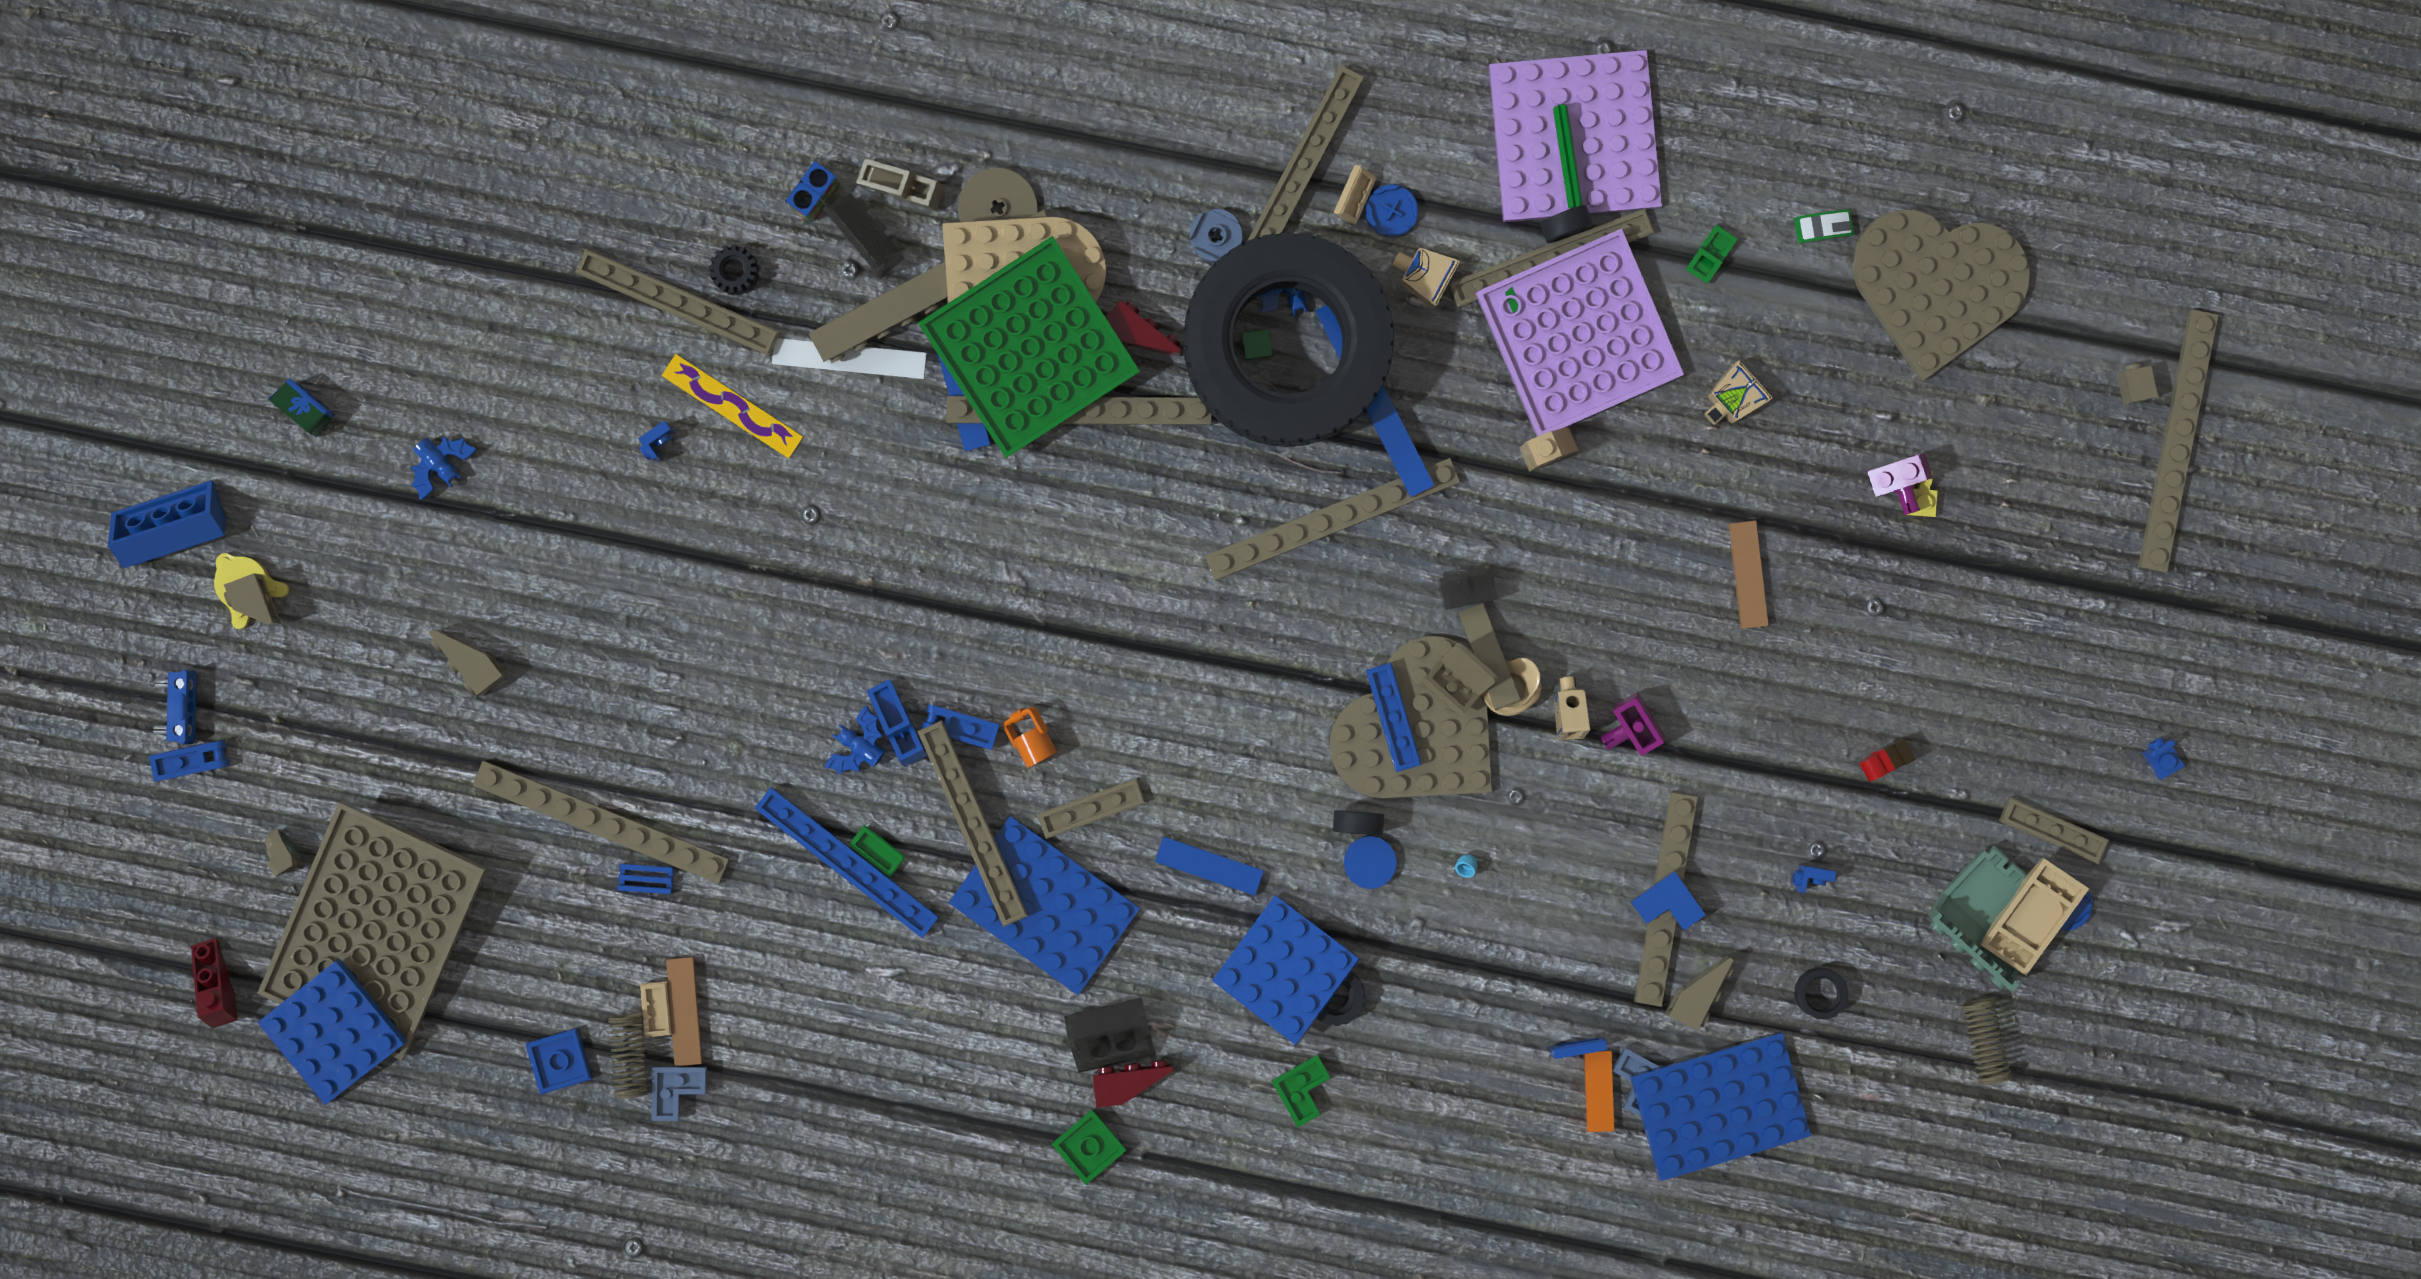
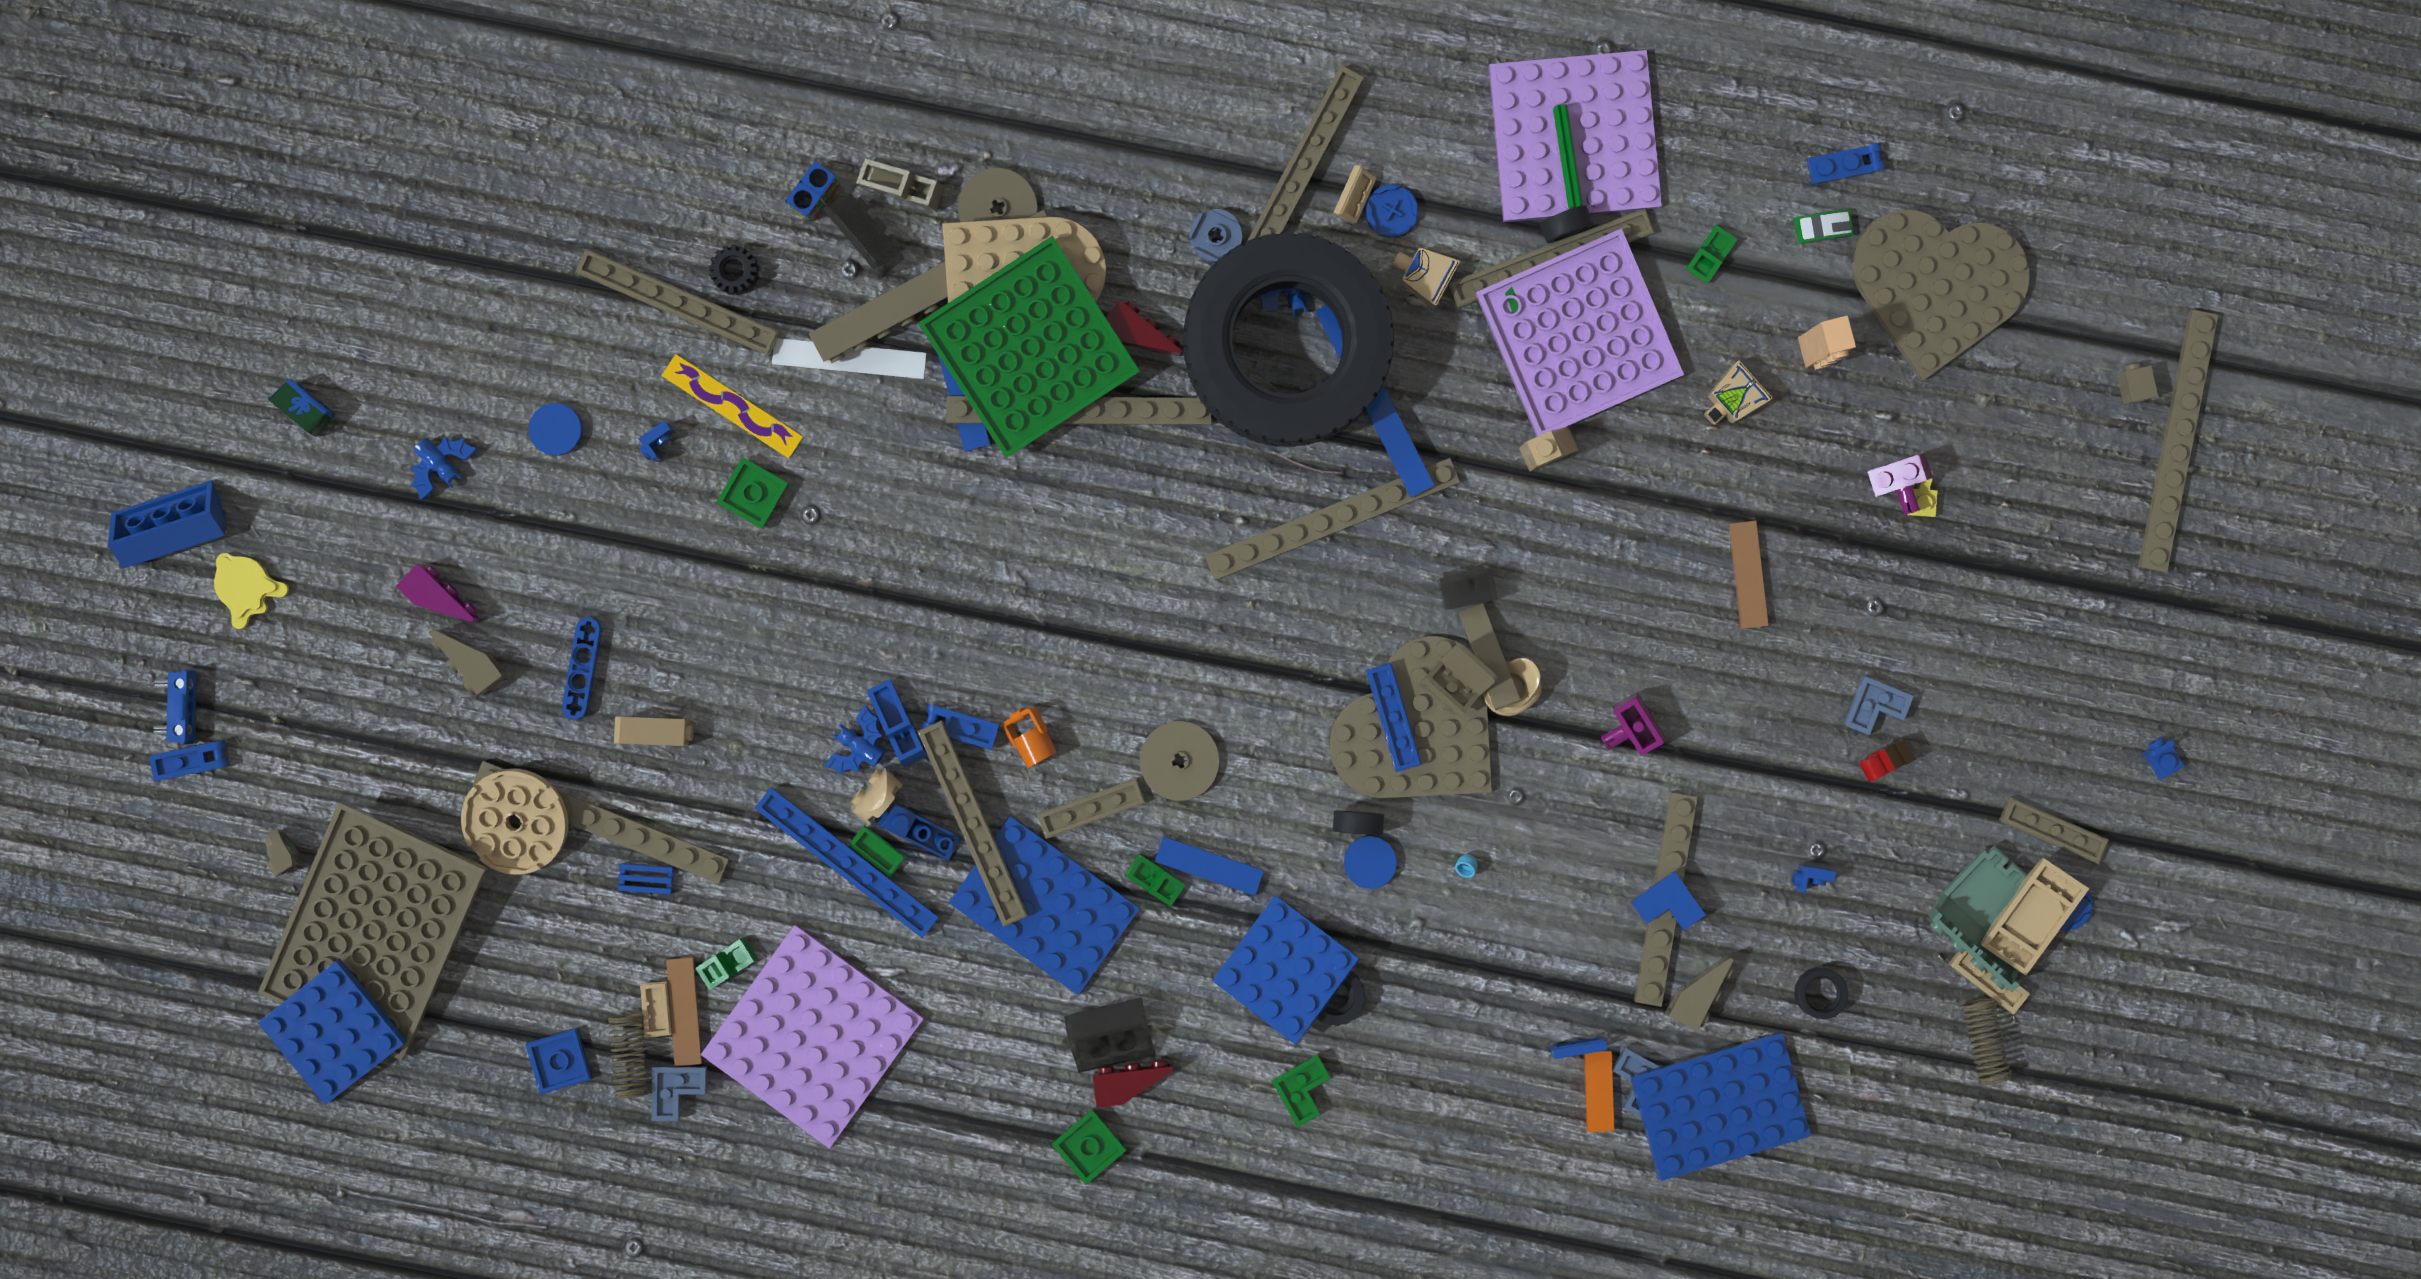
dark red slope [191,938,238,1028] -> none
dark tan slope [224,573,281,626] -> none
green tile [1242,329,1272,360] -> none
tan torso [1554,677,1590,741] -> none
none -> magenta slope [395,564,481,623]
none -> tan plate [461,769,568,875]
none -> blue tile [528,403,583,456]
none -> blue beam [562,617,602,719]
none -> tan slope [614,716,694,746]
none -> slope [695,937,758,991]
none -> lavender plate [701,924,925,1149]
none -> green plate [716,457,789,529]
none -> tan slope [851,767,903,825]
none -> blue slope [873,801,961,861]
none -> green slope [1124,853,1185,907]
none -> dark tan piece [1140,721,1219,801]
none -> light nougat brick [1798,315,1856,370]
none -> blue plate [1807,143,1886,185]
none -> sand blue plate [1843,676,1914,735]
none -> tan plate [1948,951,2030,1015]

